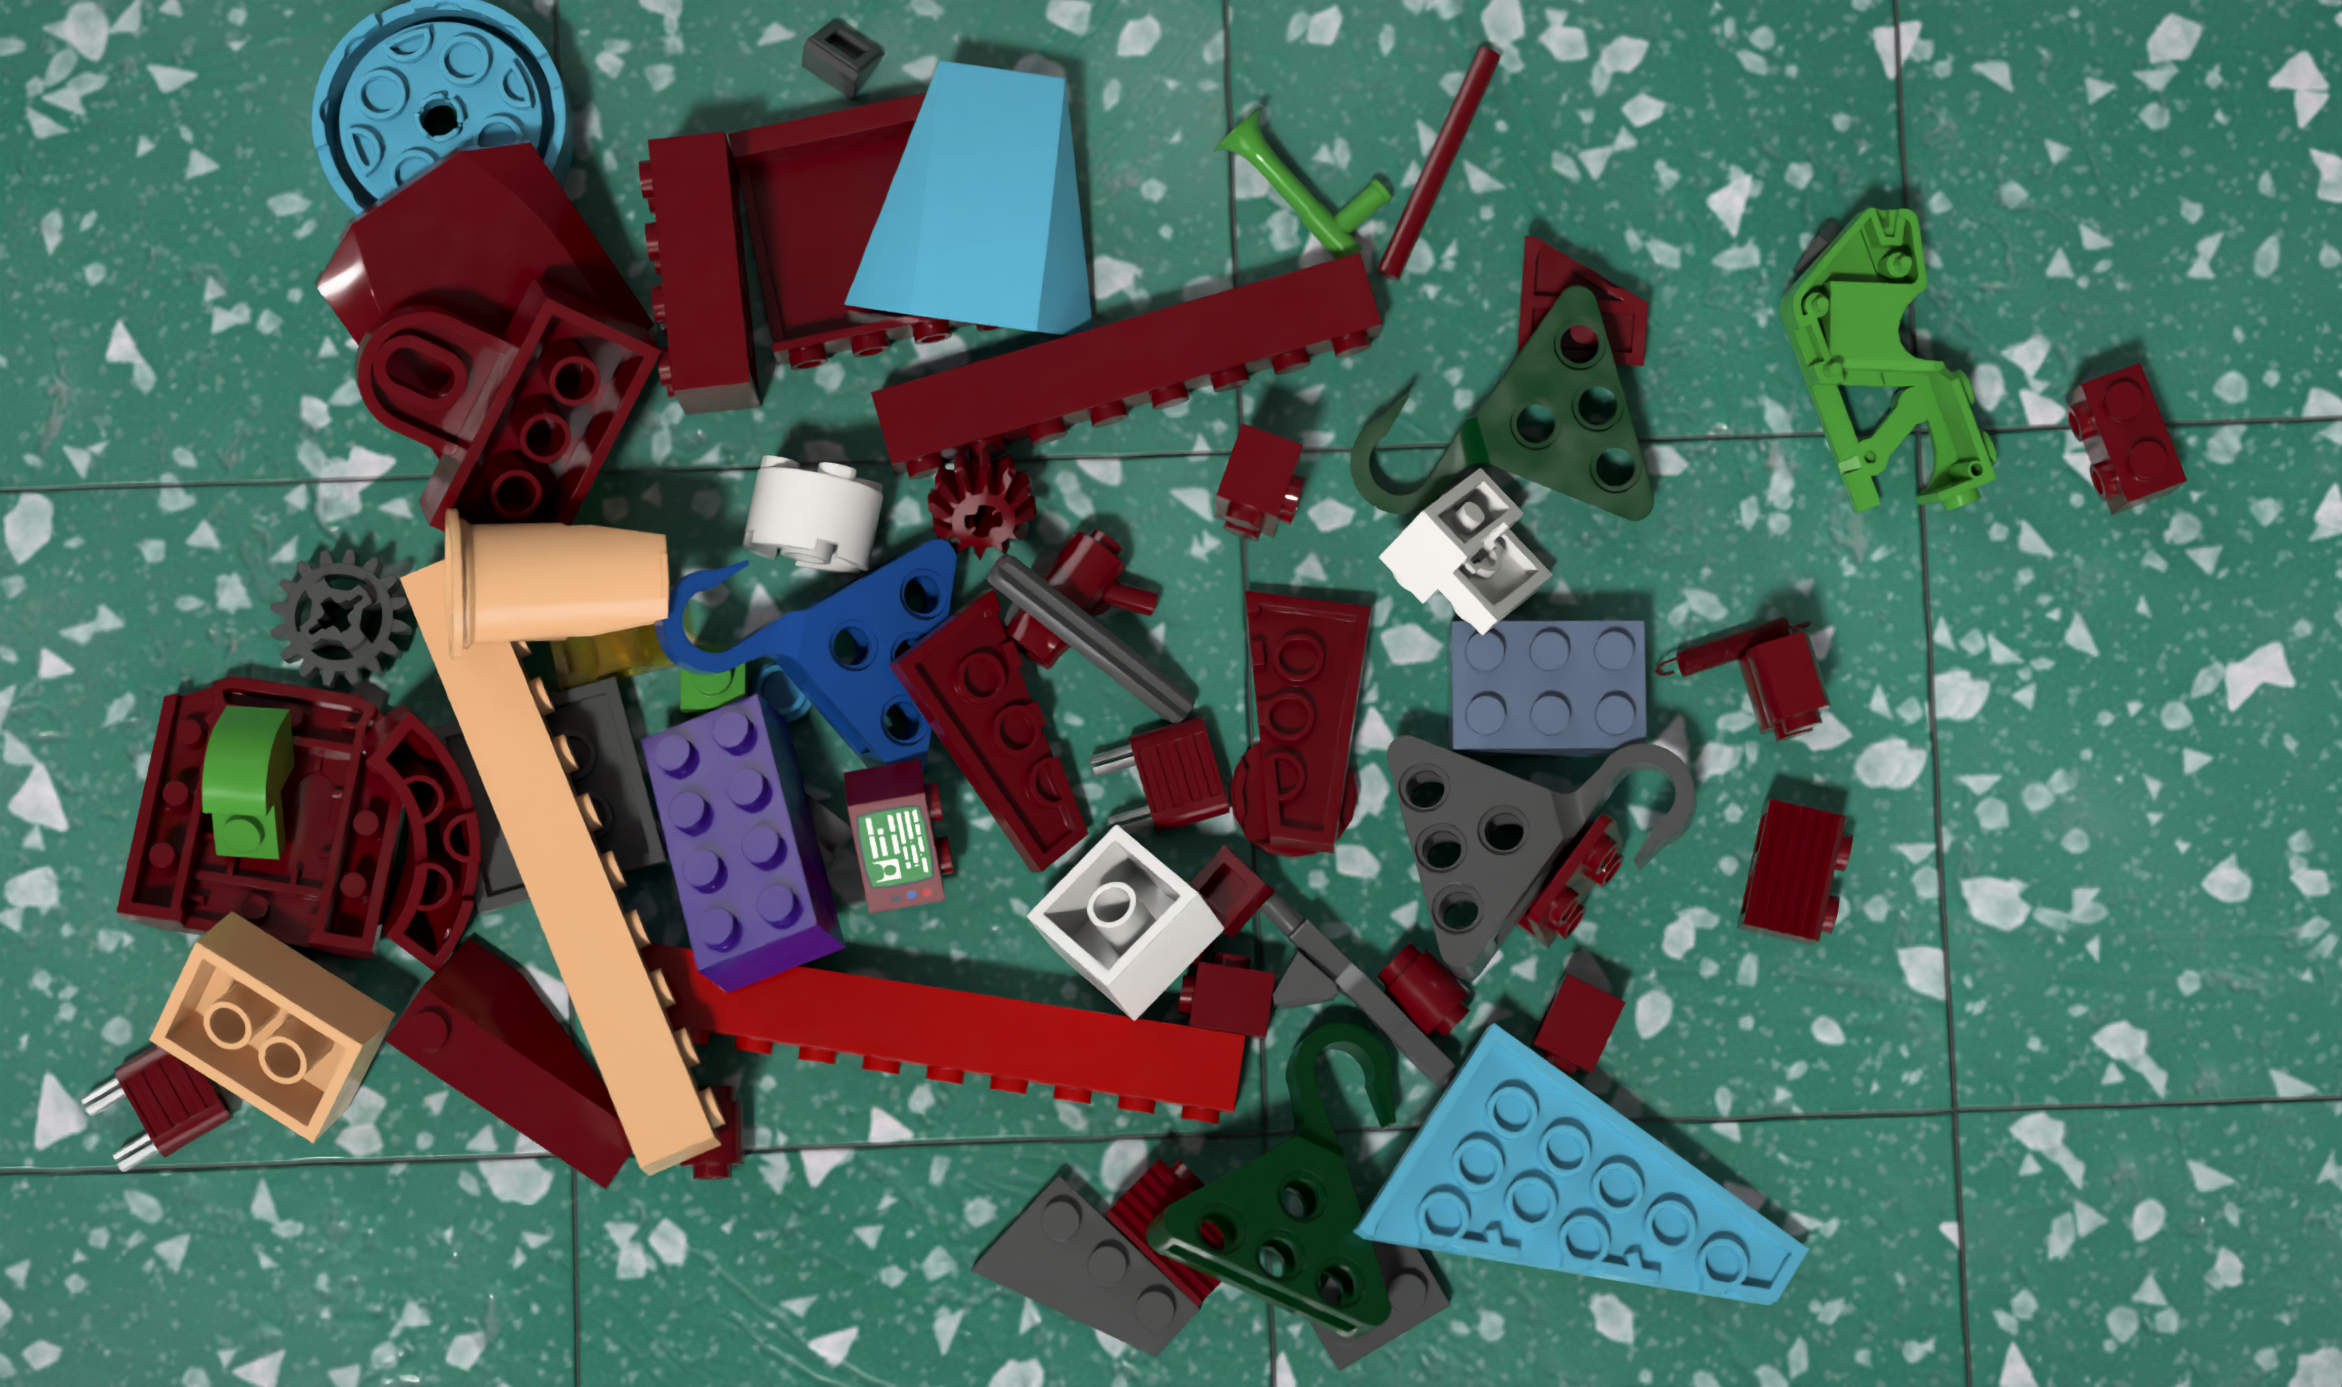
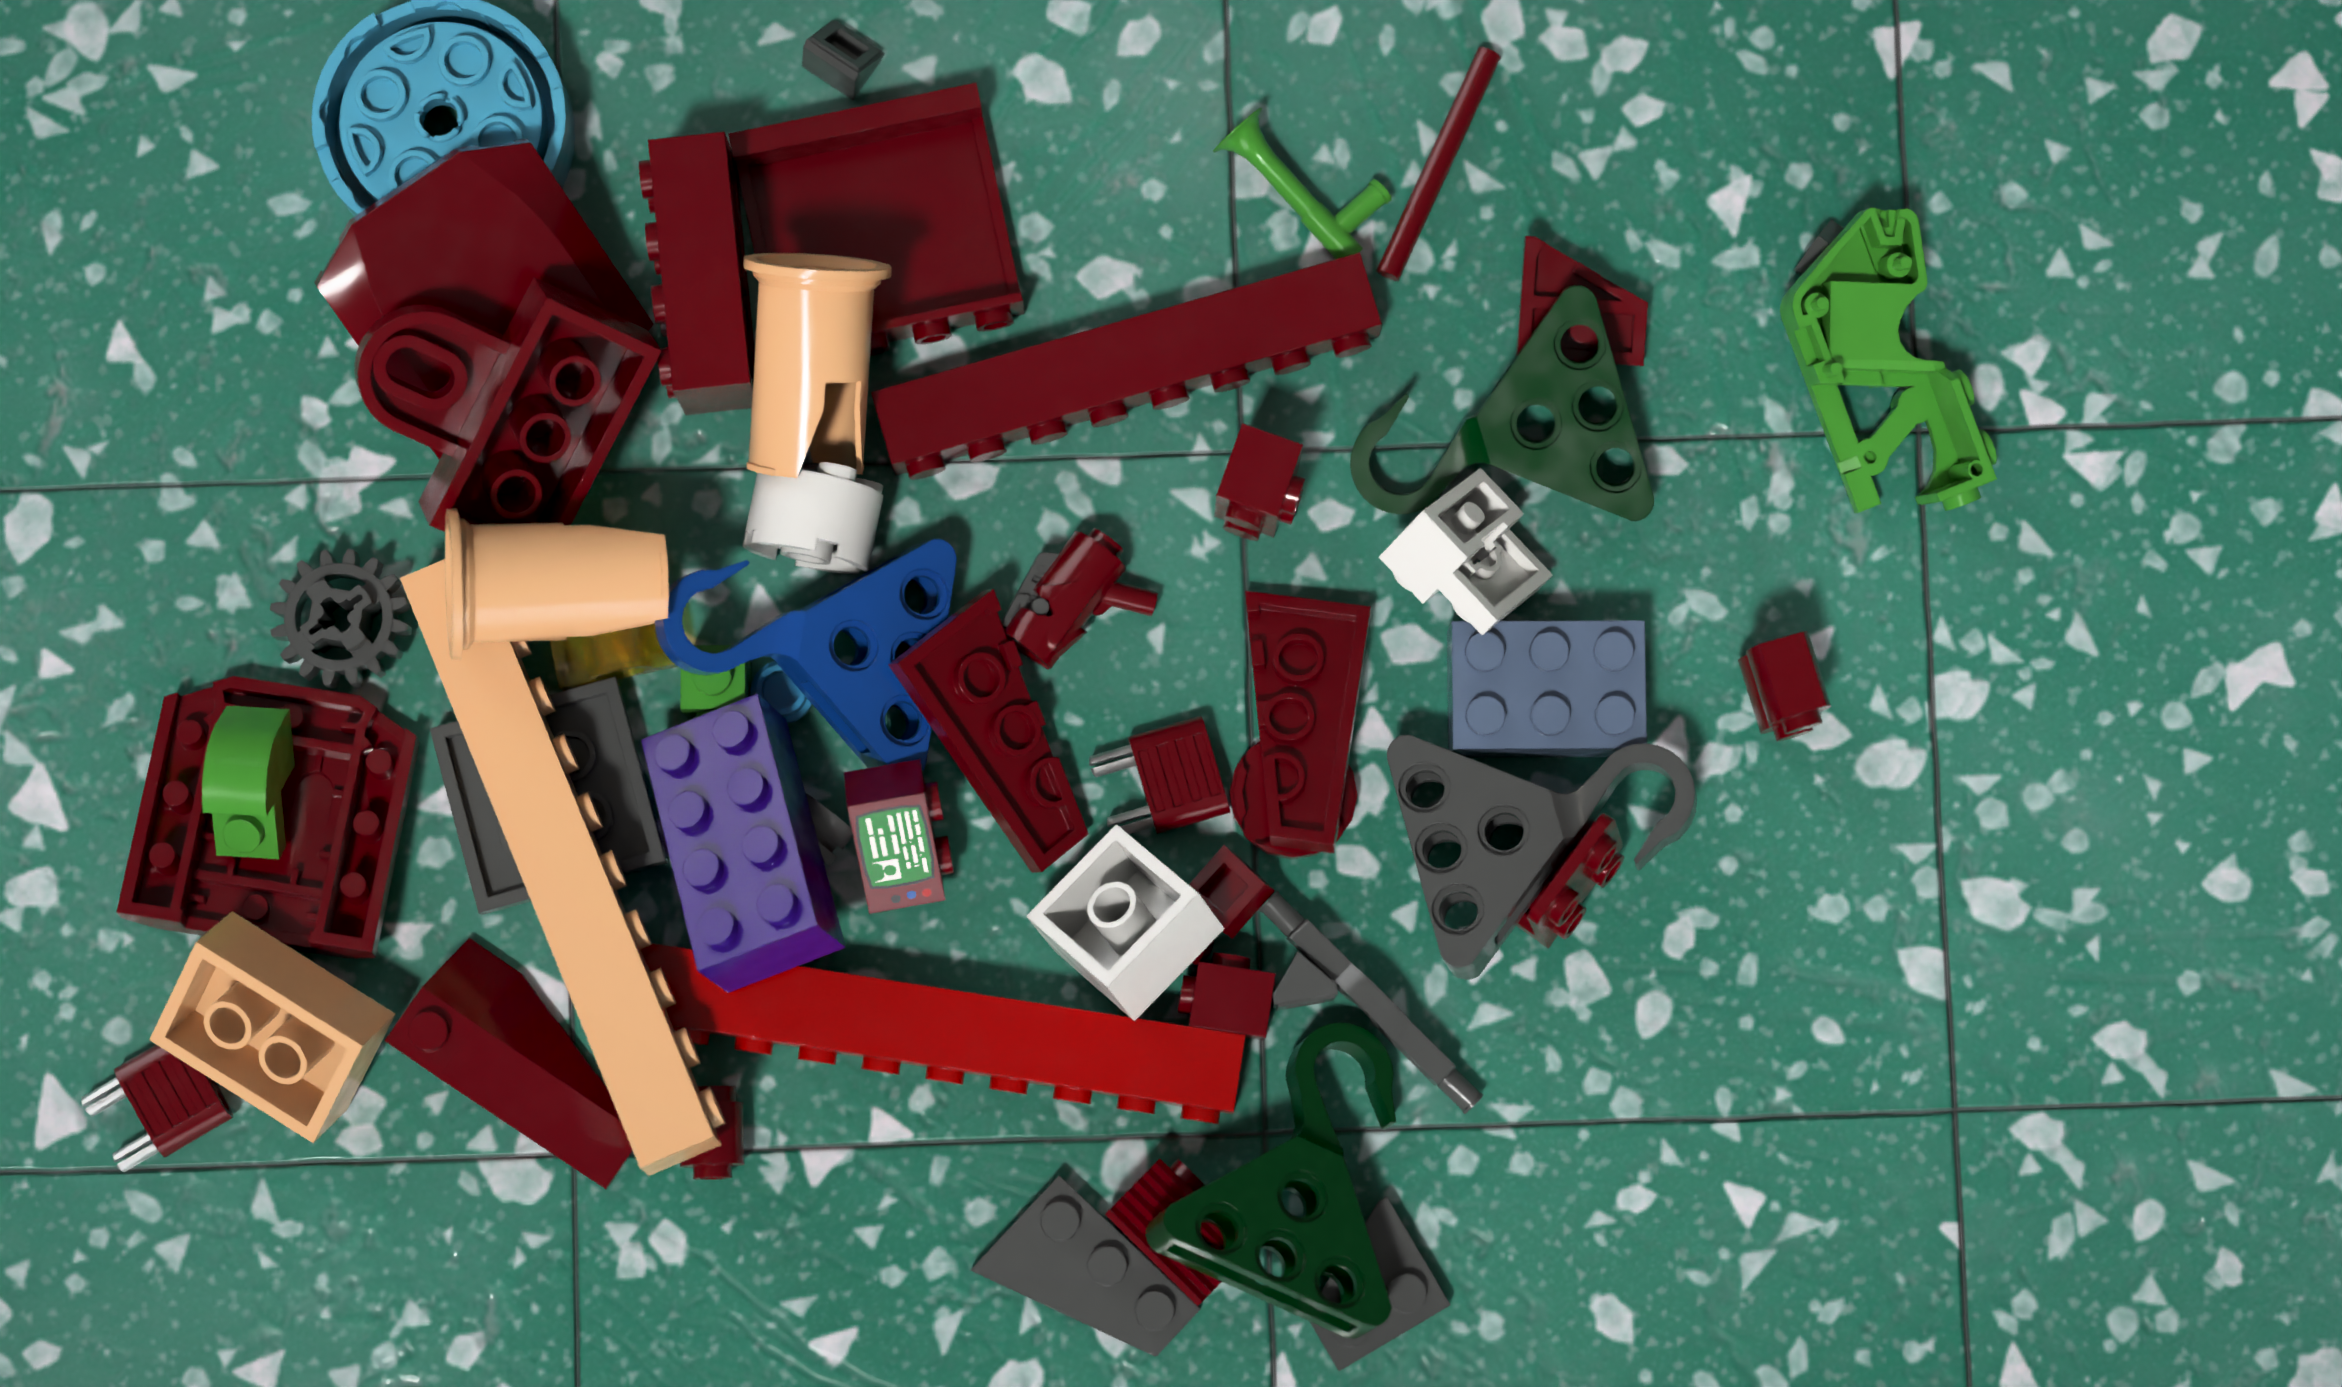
dark red brick [361,705,481,973] -> none
medium azure wedge [844,60,1093,335] -> none
dark red gear [927,448,1037,561] -> none
dark grey axle [987,554,1195,724] -> none
medium azure wing [1353,1023,1809,1305] -> none
dark red brick [1376,942,1471,1037] -> none
dark red brick [1529,974,1626,1079] -> none
dark red piece [1656,617,1812,678] -> none
dark red brick [1737,799,1853,945] -> none
dark red brick [2066,363,2187,515] -> none
none -> light nougat piece [743,253,891,478]

